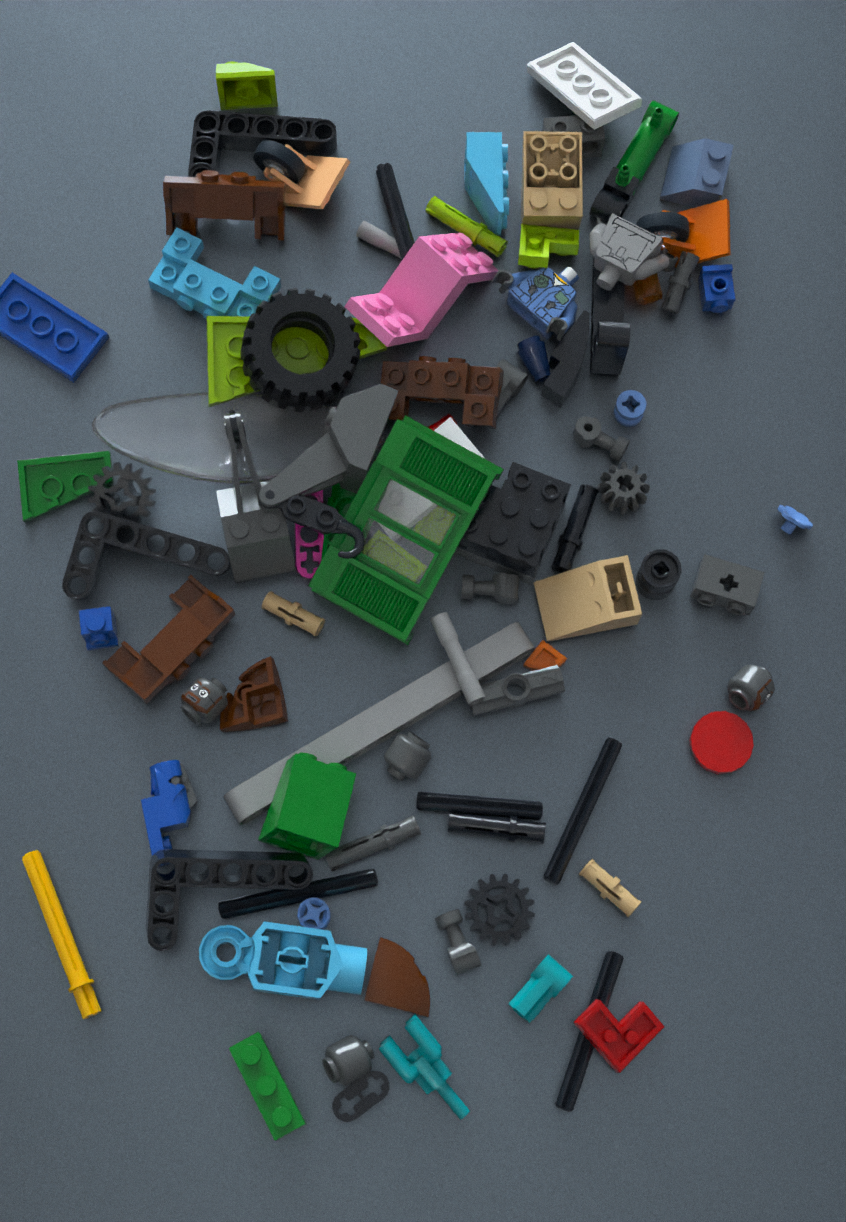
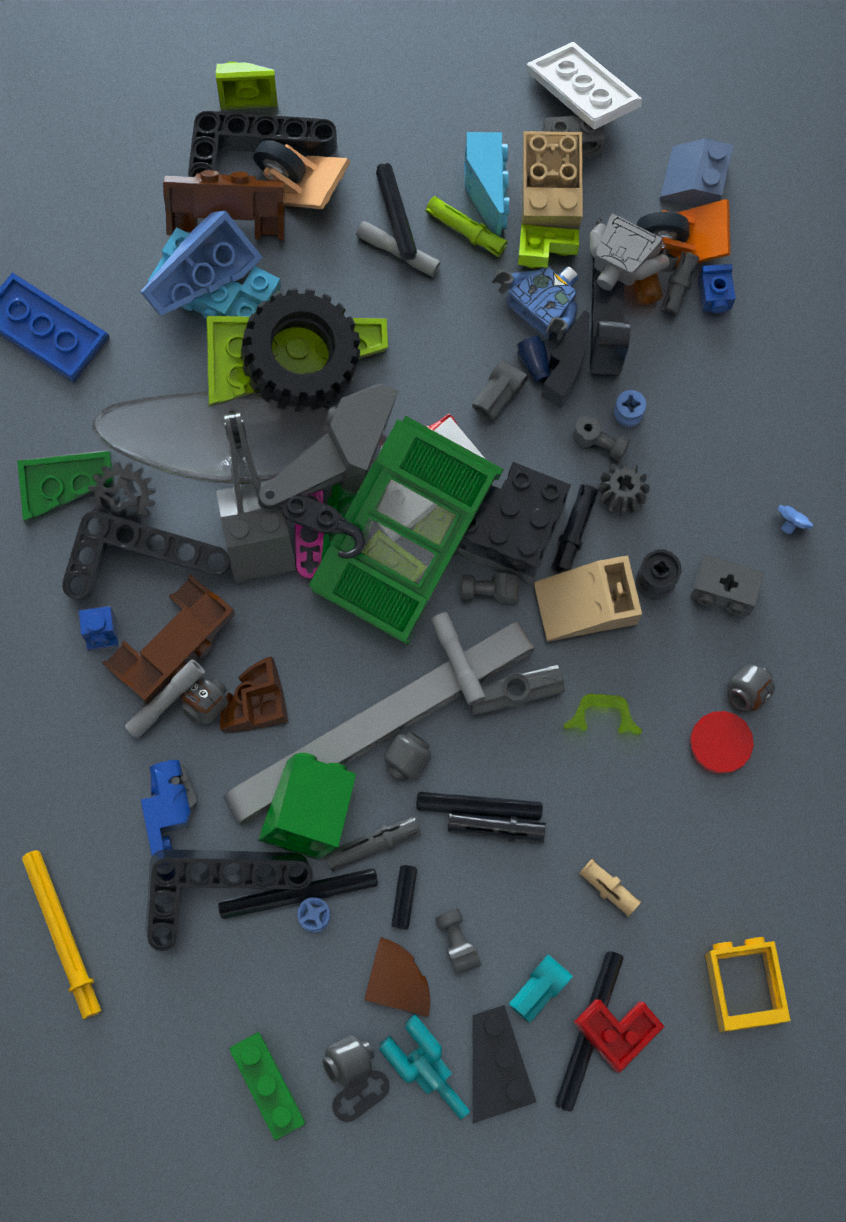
medium azure brick [199,921,367,1000] -> none
tan pin [261,591,325,637] -> none
bright pink bracket [344,233,499,347] -> none
reddish brown bracket [381,356,504,429] -> none
black gear [464,874,535,946] -> none
orange tile [523,640,567,671] -> none
black axle [544,737,622,884] -> none
green piece [589,100,679,223] -> none
none -> light grey piece [125,659,205,738]
none -> medium blue wedge [140,211,263,316]
none -> black axle [392,865,417,930]
none -> black wing [472,1005,536,1123]
none -> clear neon green helmet [563,693,642,735]
none -> yellow window [705,937,791,1033]

